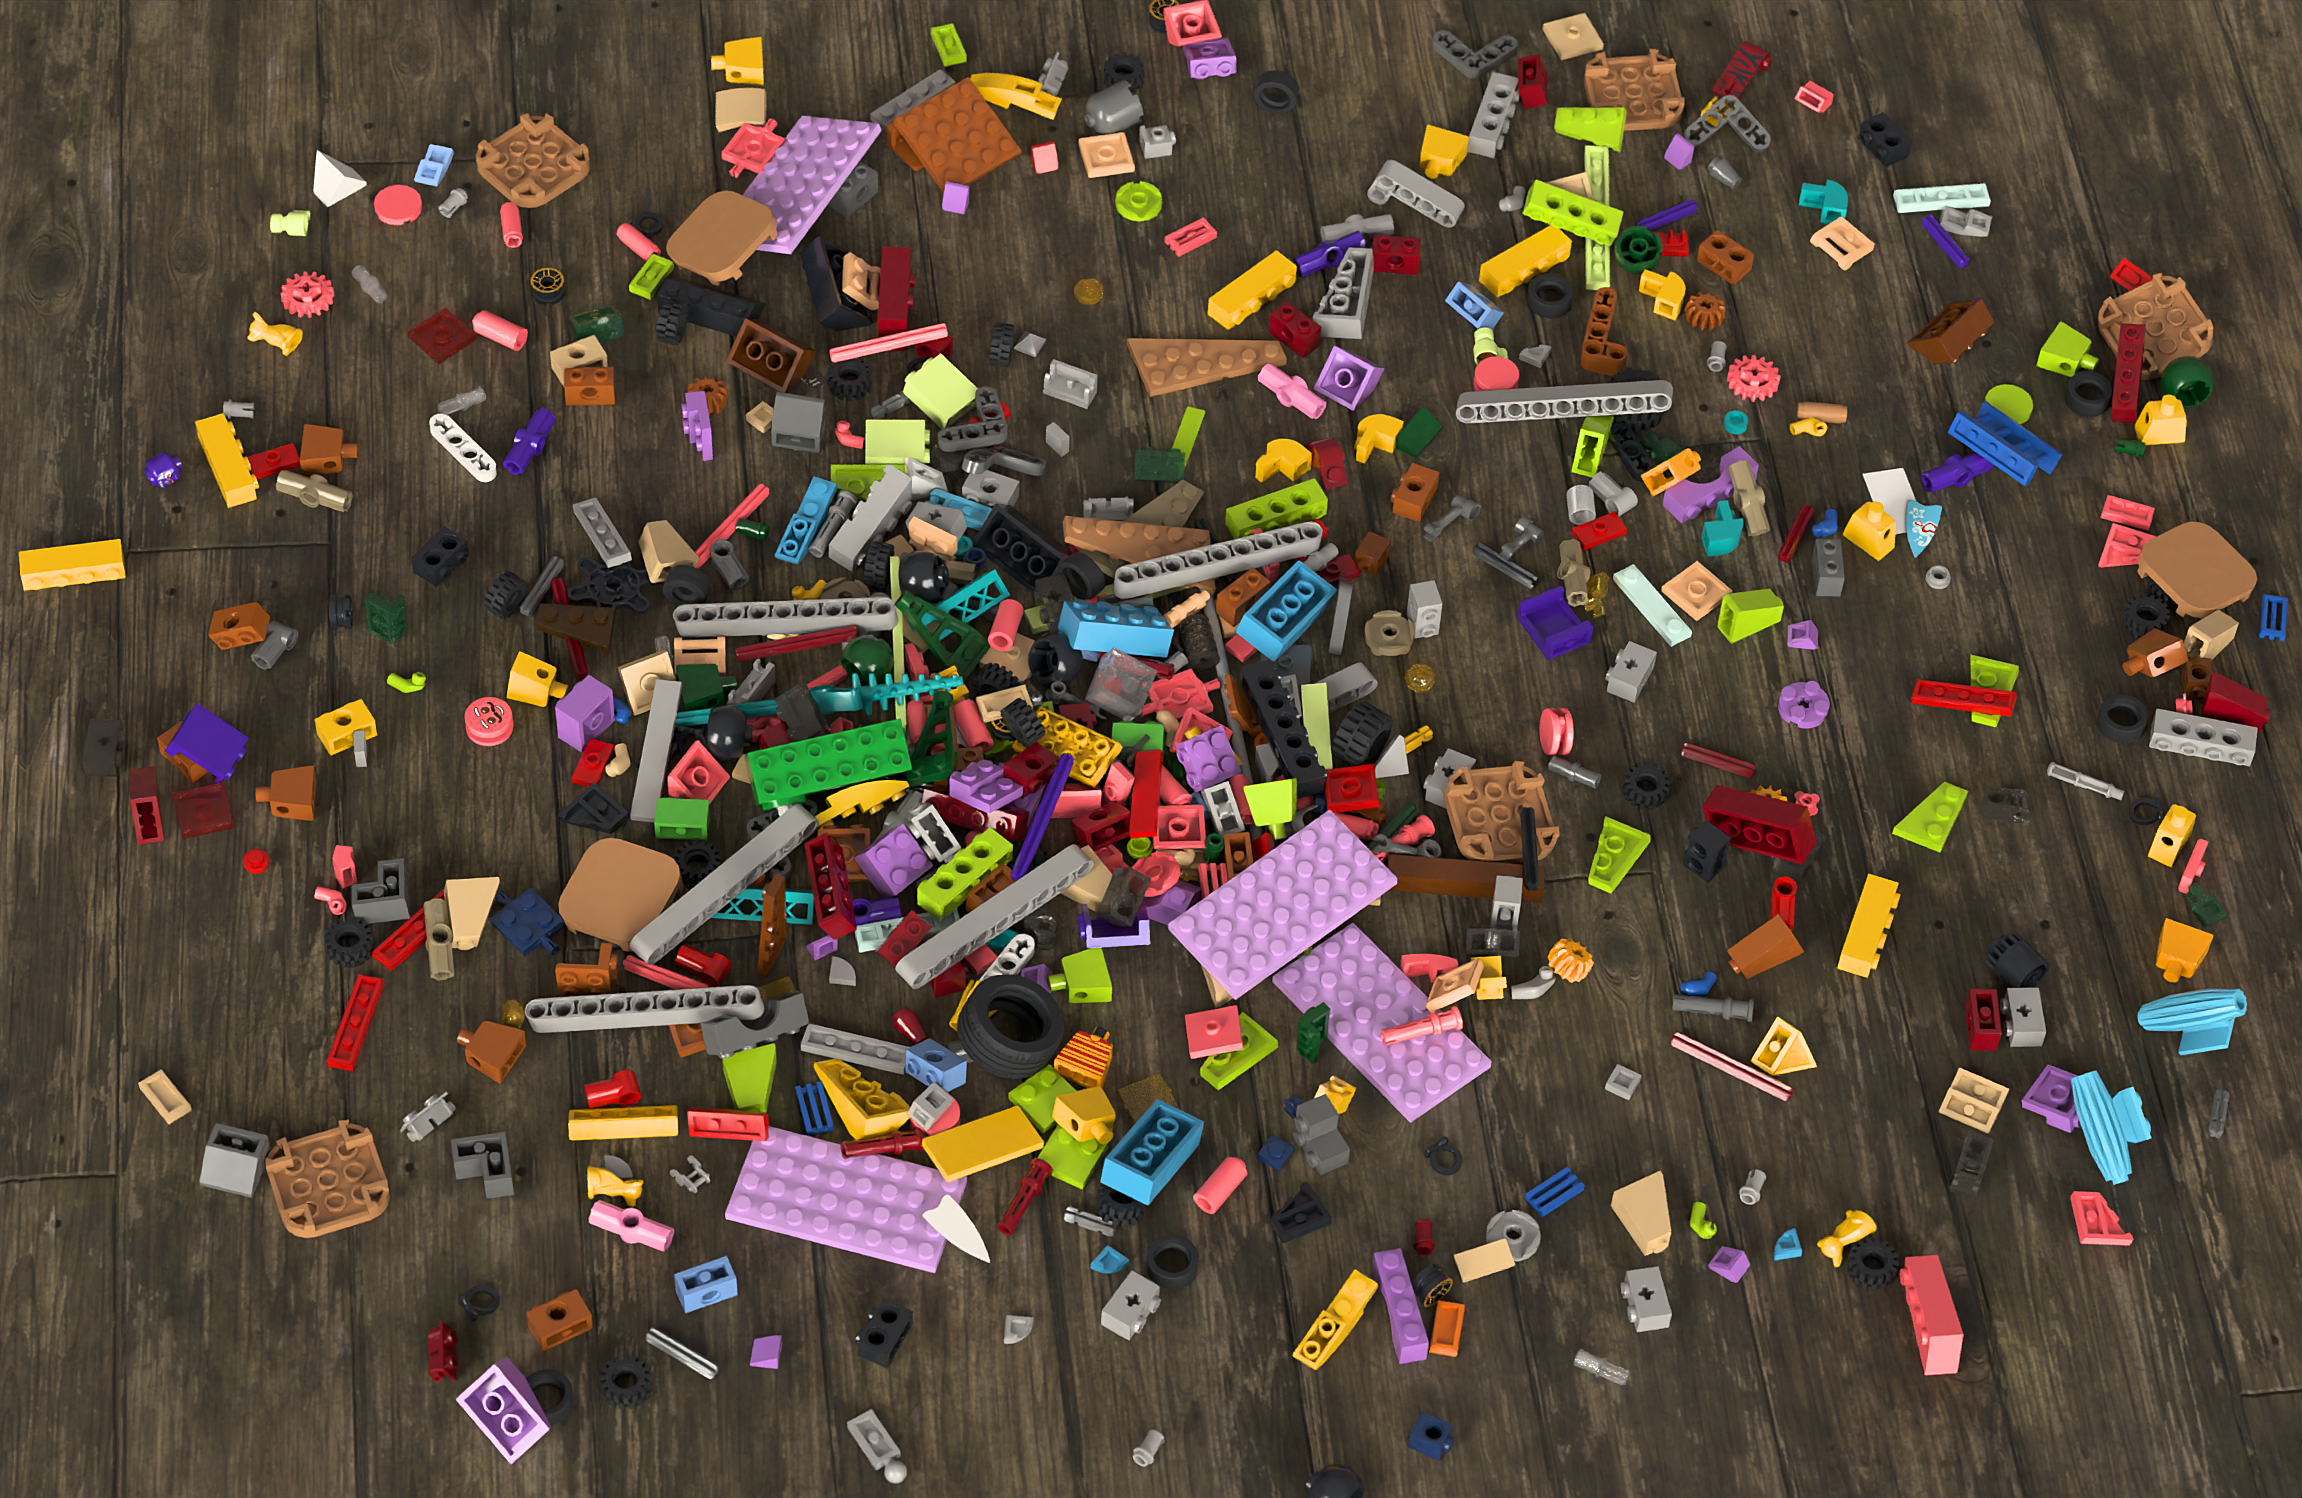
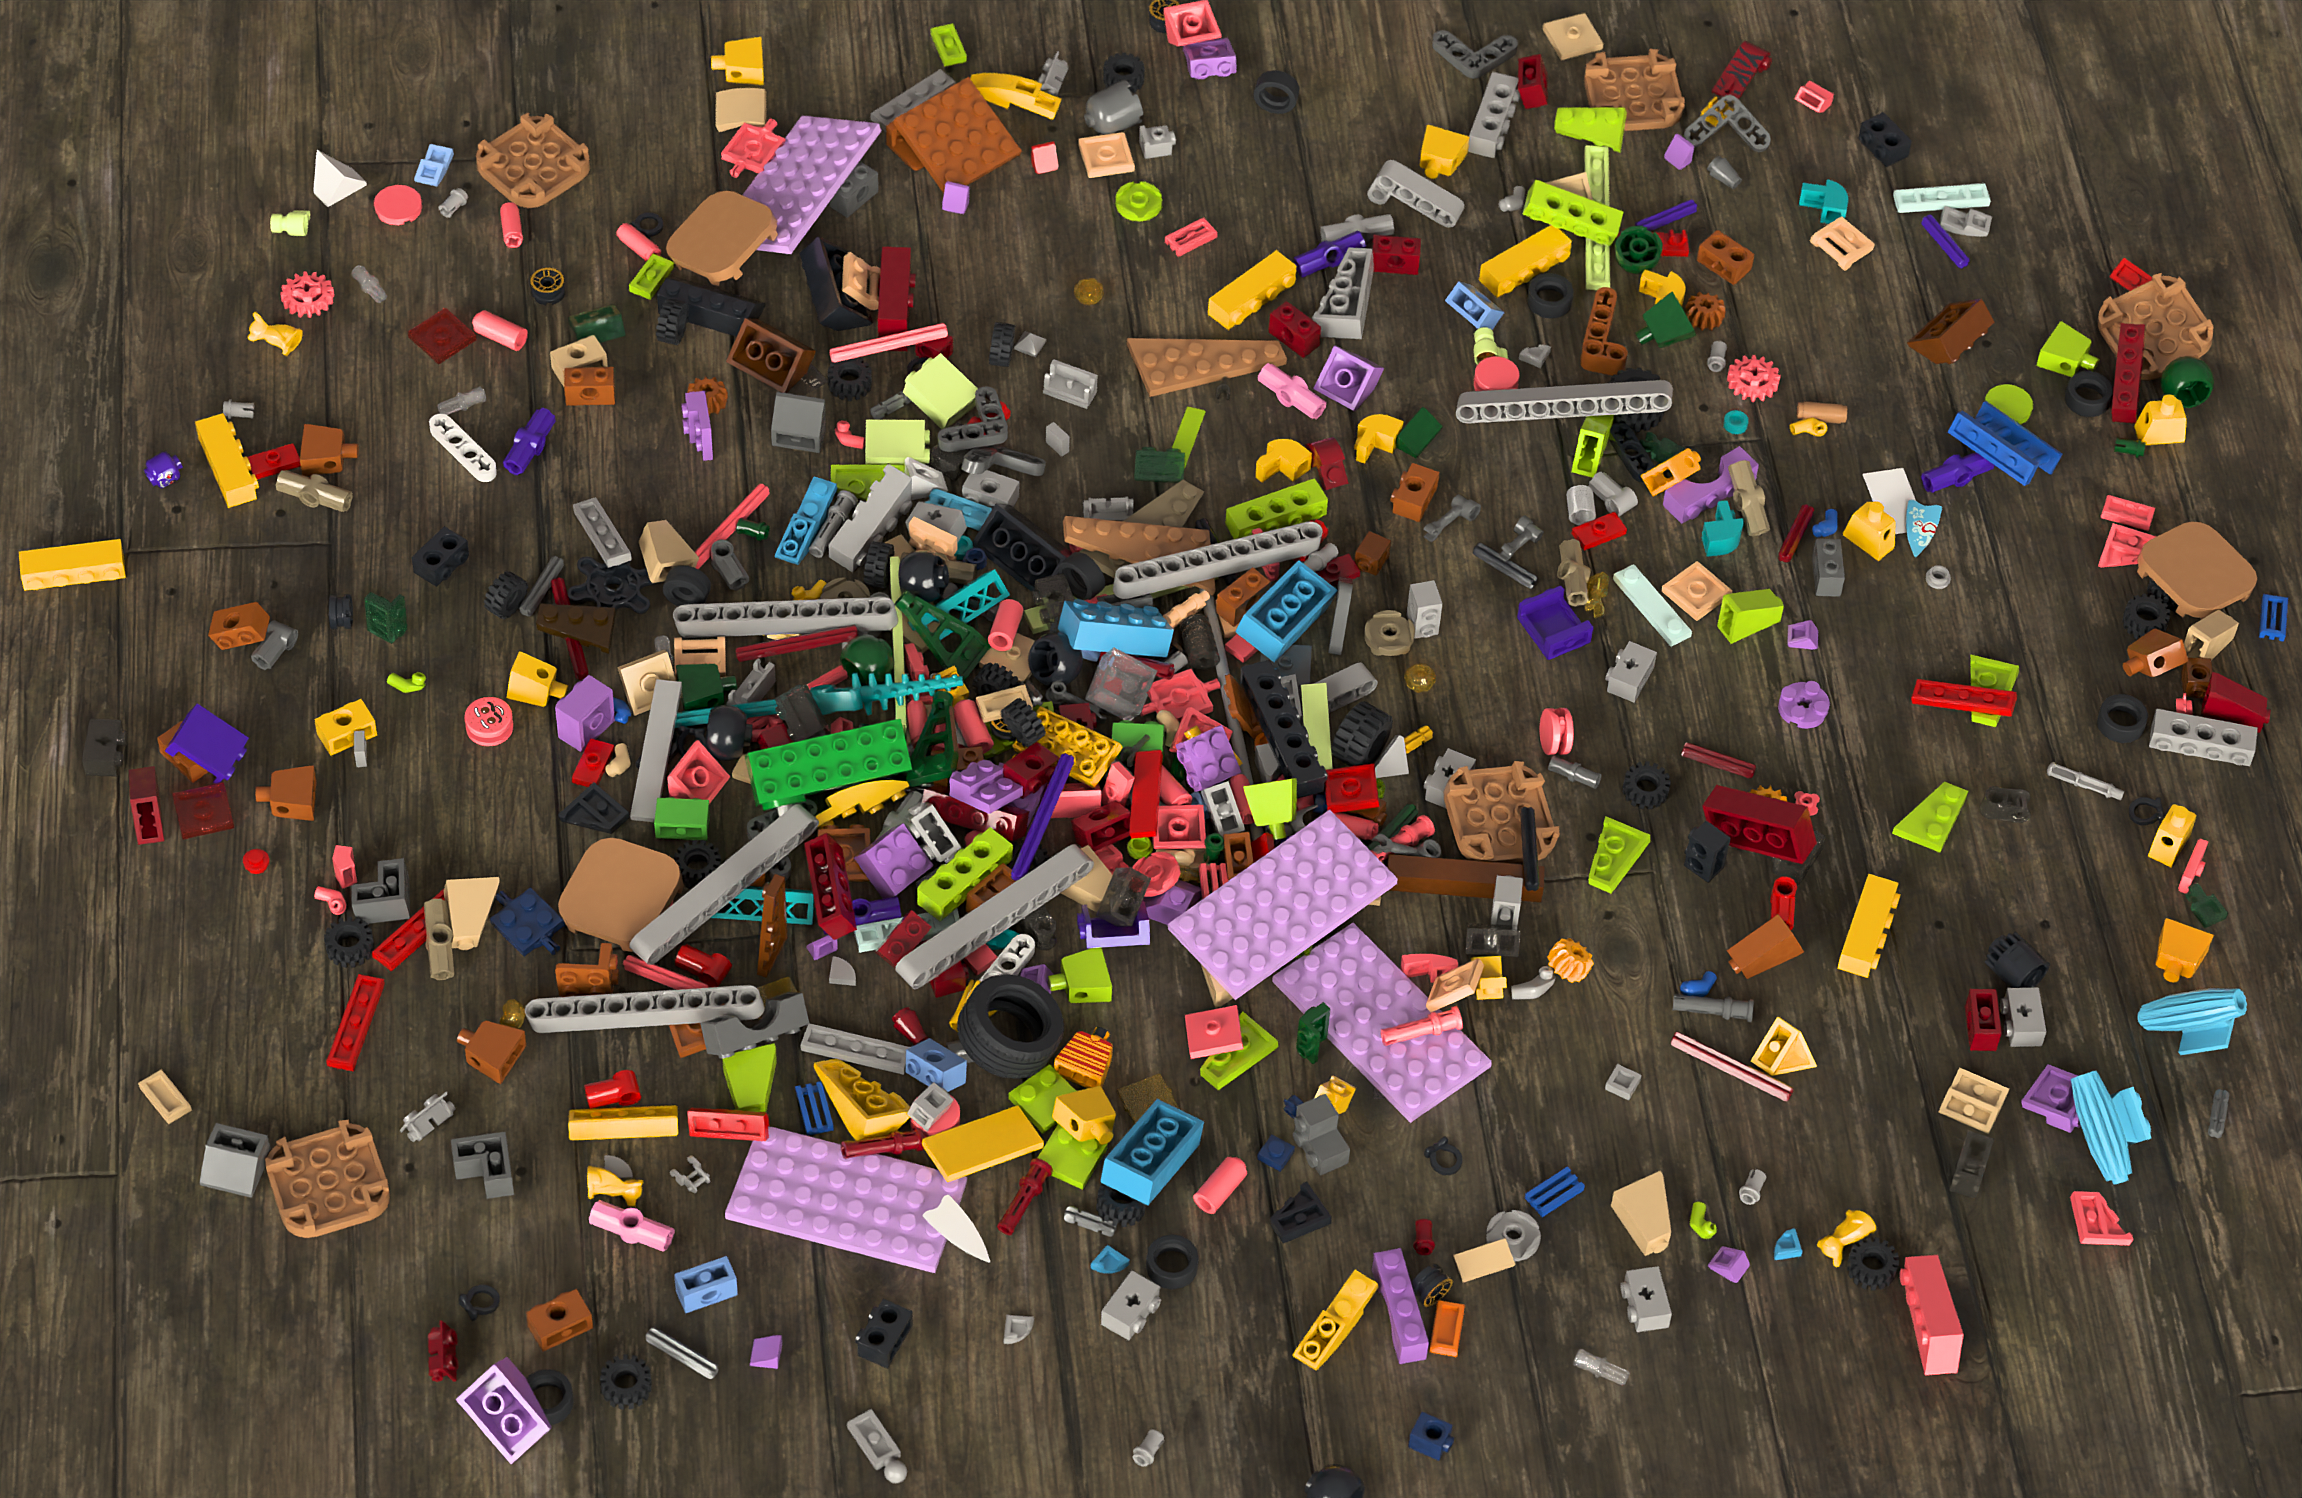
tan tile [746,401,774,433] -> none
none -> dark green torso [1635,291,1696,348]

